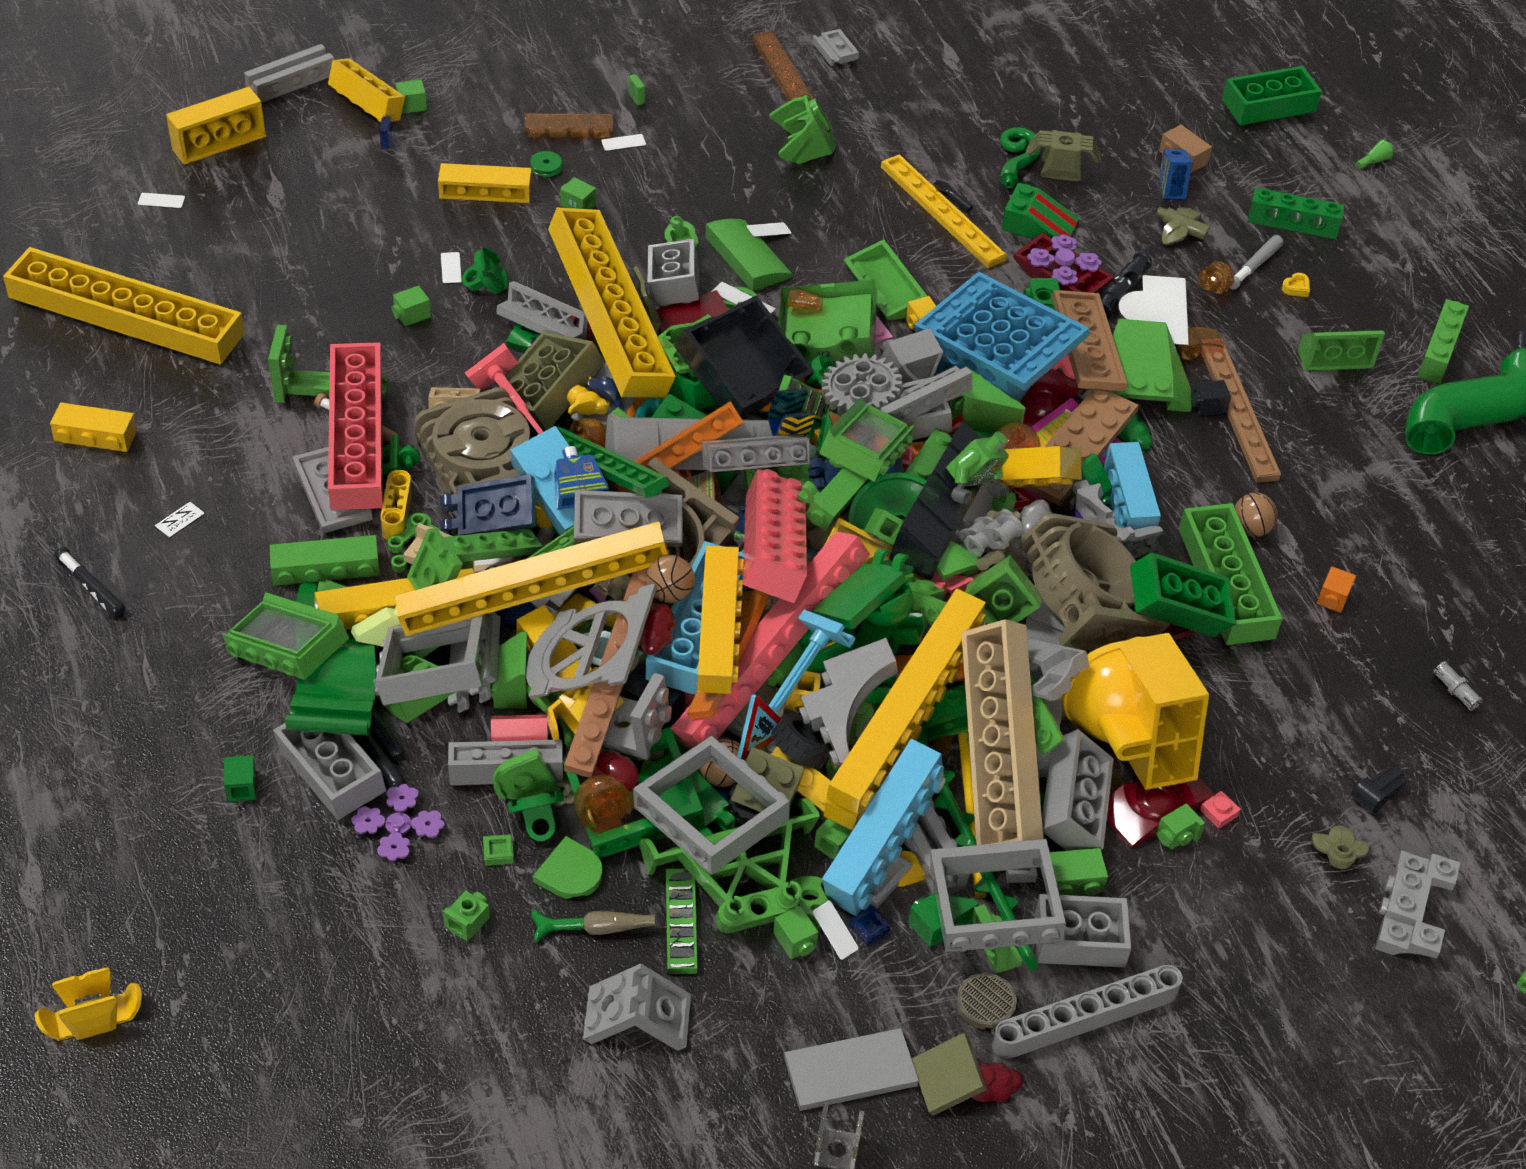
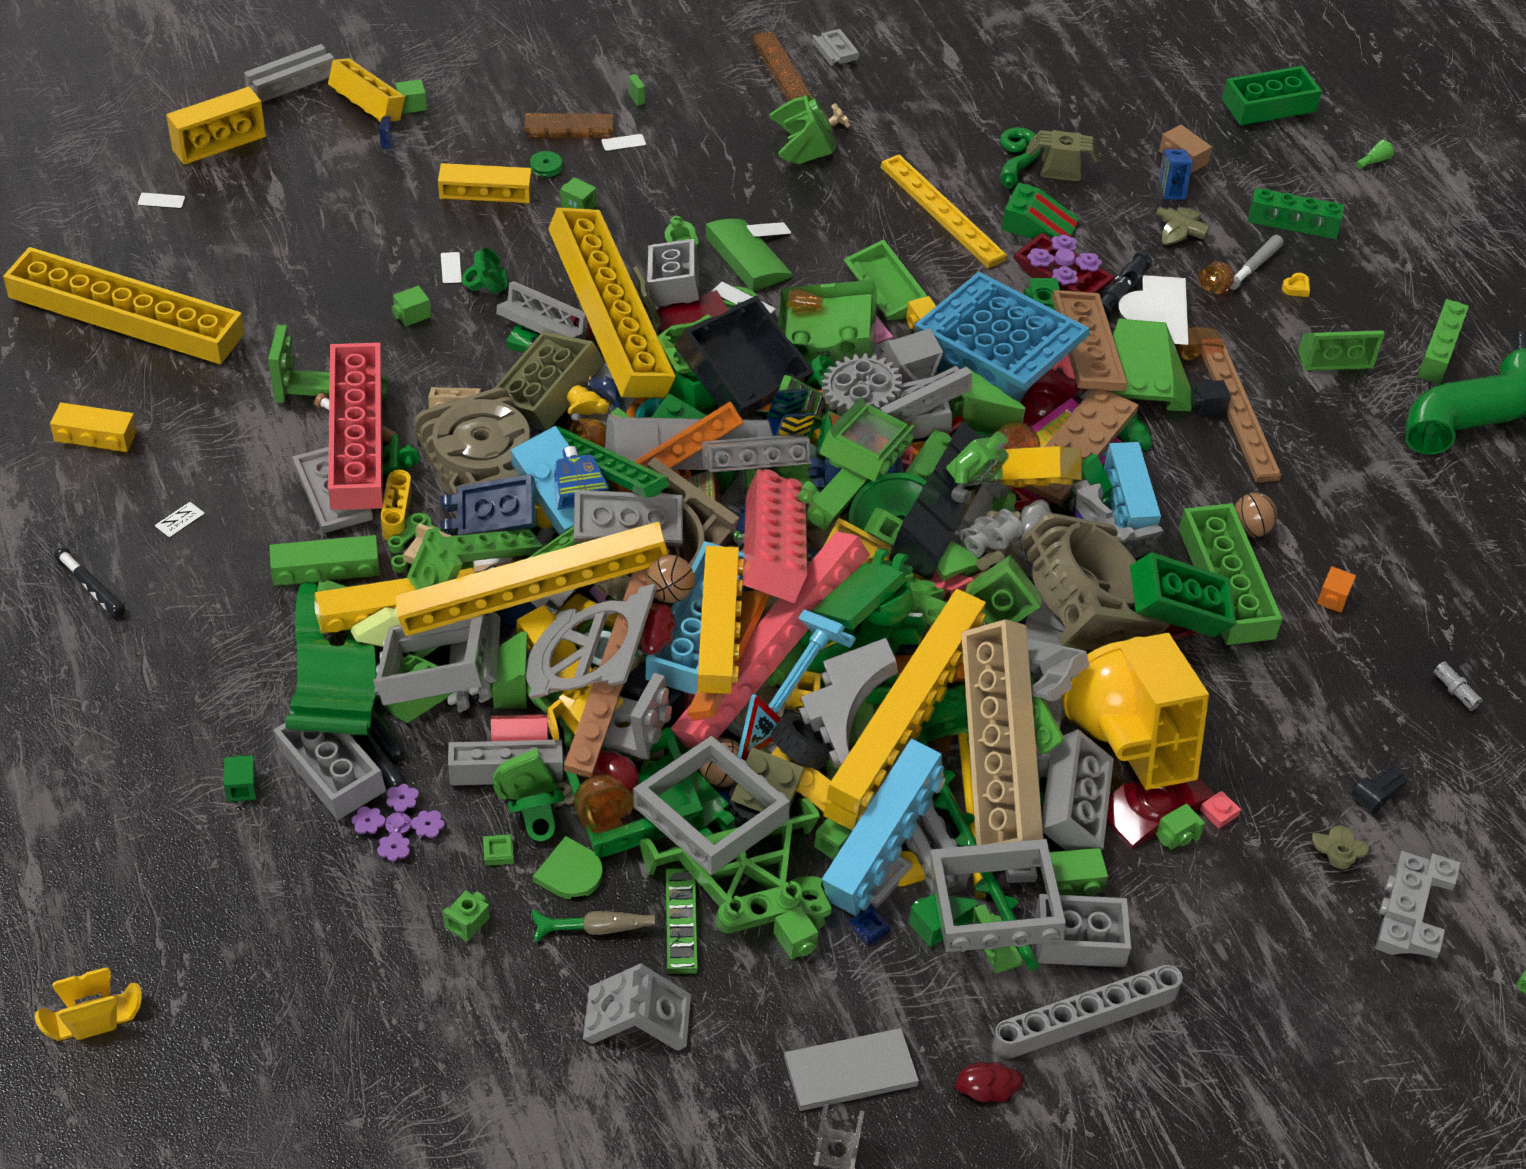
bright green window [222,592,349,679] -> none
coral piece [465,343,544,434] -> none
white sticker [812,901,858,960] -> none
olive tile [912,1033,987,1116] -> none
black piece [933,180,973,213] -> none
tile [957,973,1017,1030] -> none
none -> tan plant [829,103,850,128]

